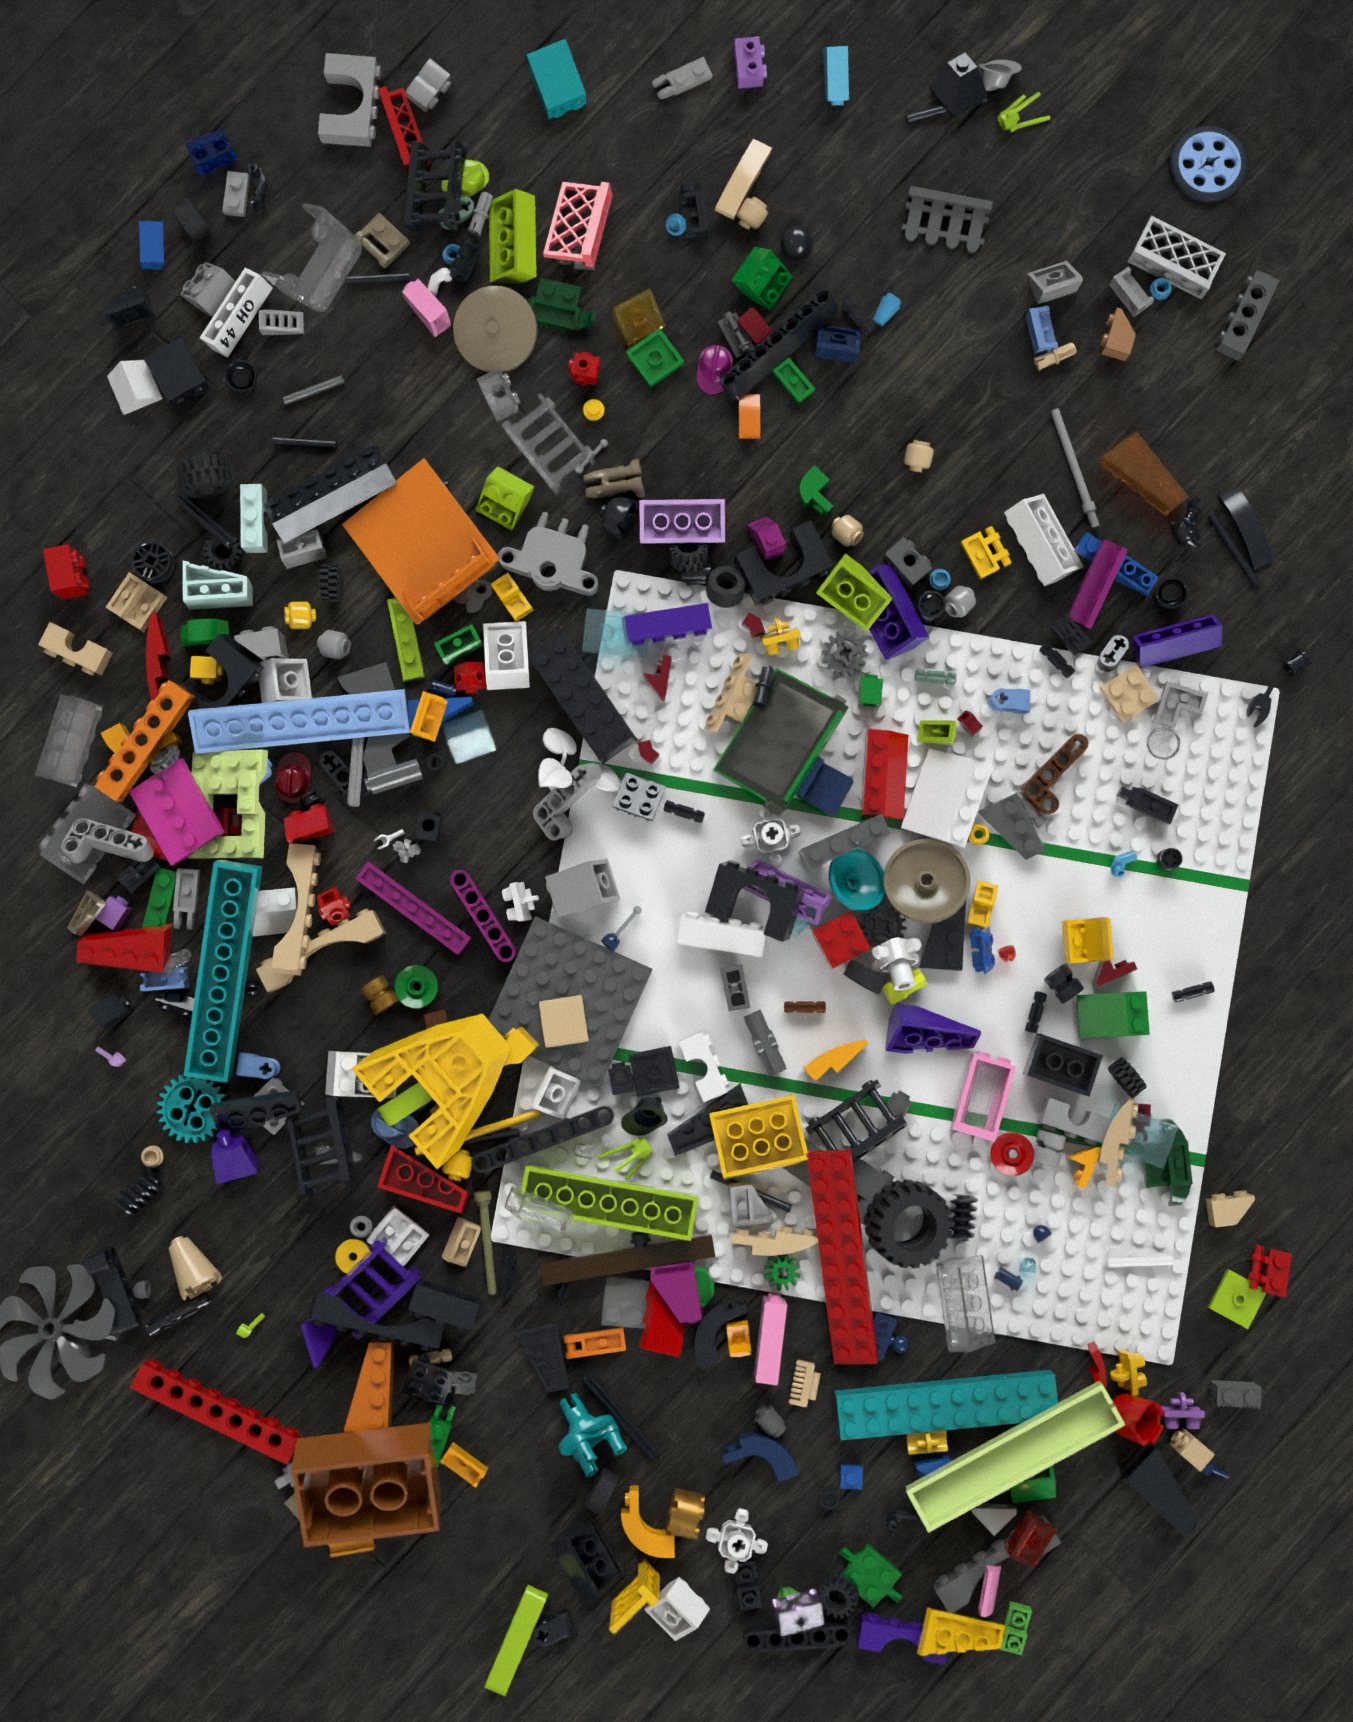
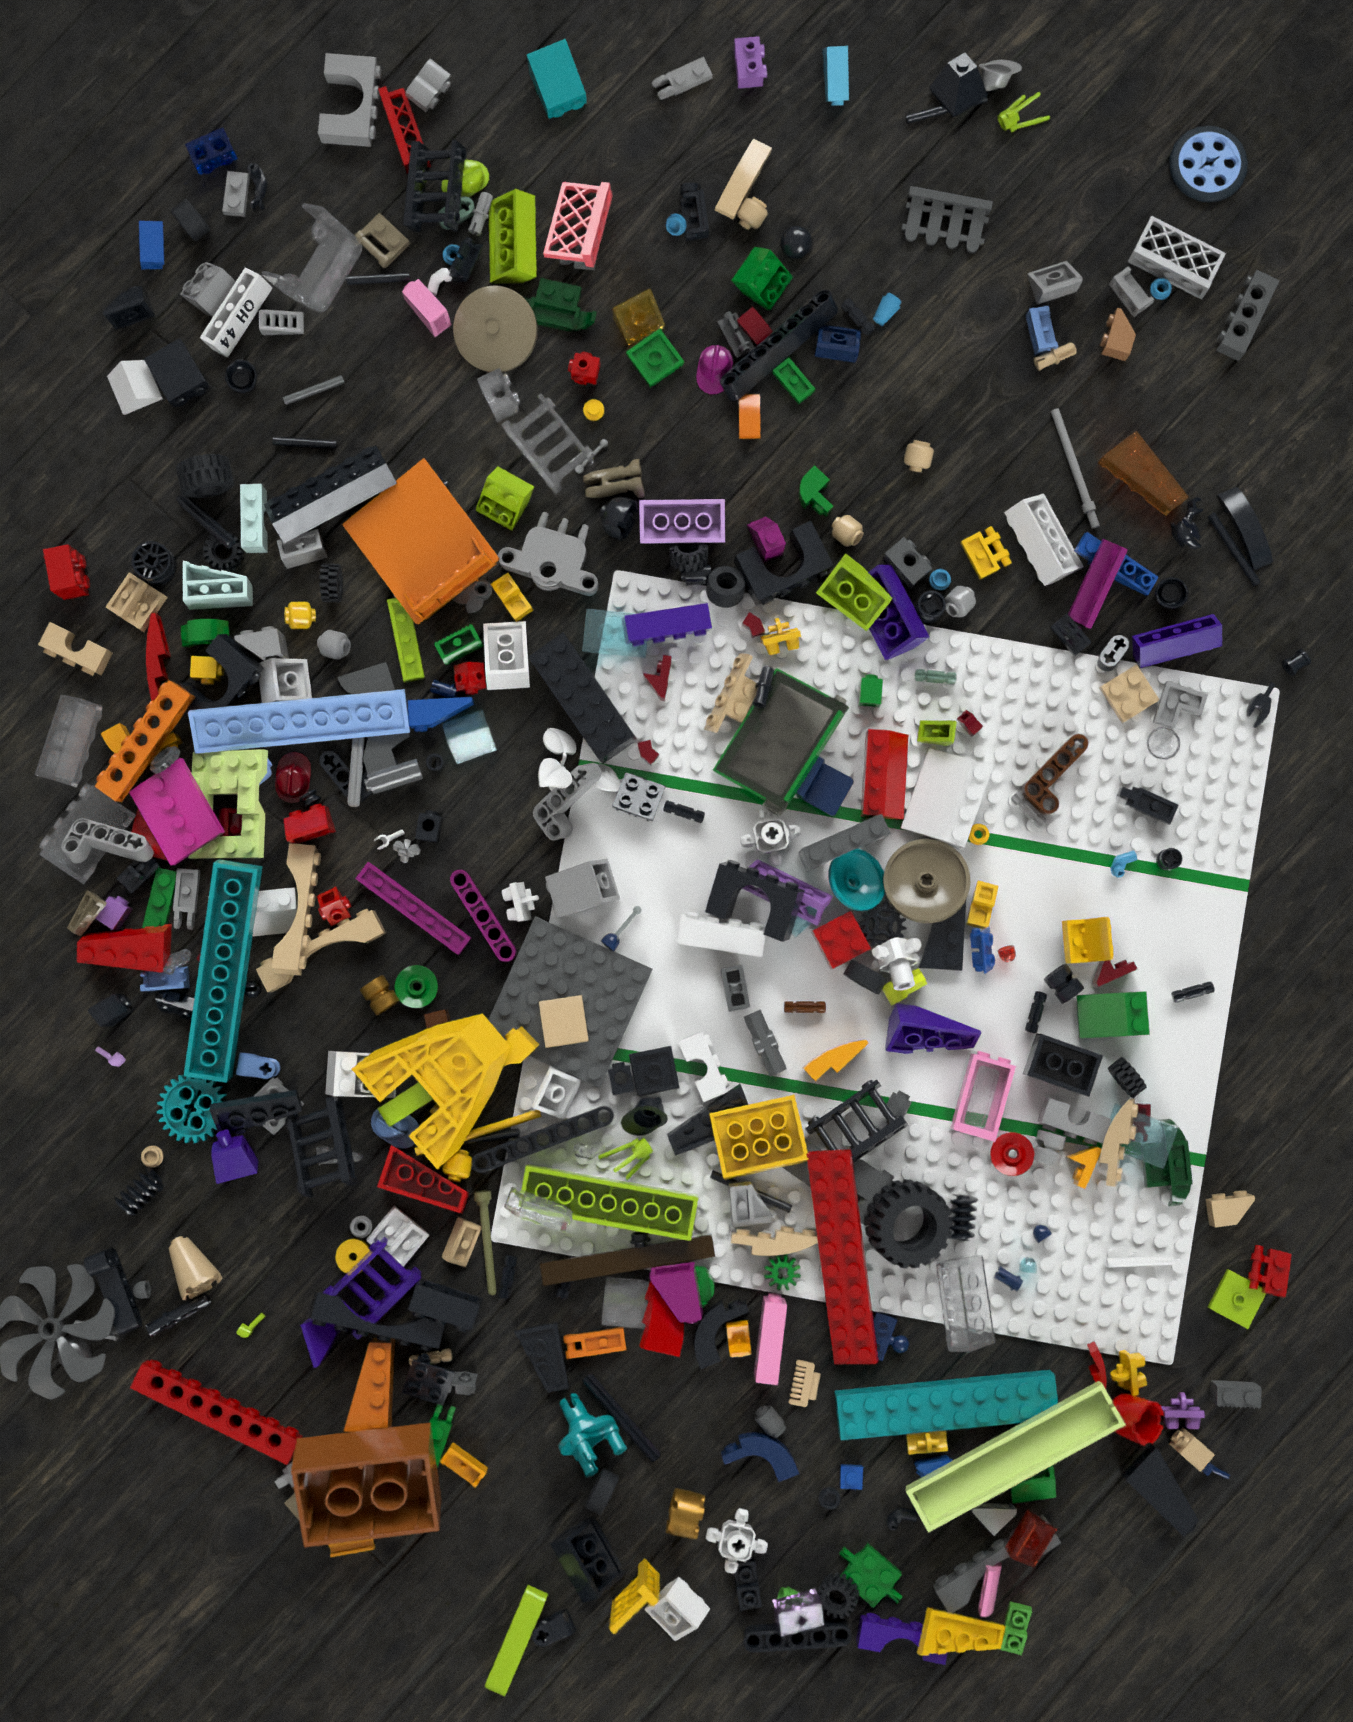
light orange hinge [410,691,448,742] -> none
light orange arch [621,1485,675,1558] -> none
dark grey gear [821,630,868,678] -> none
dark grey wing [978,792,1046,860] -> none
medium blue piece [988,688,1031,714] -> none
black axle [1039,642,1075,678] -> none

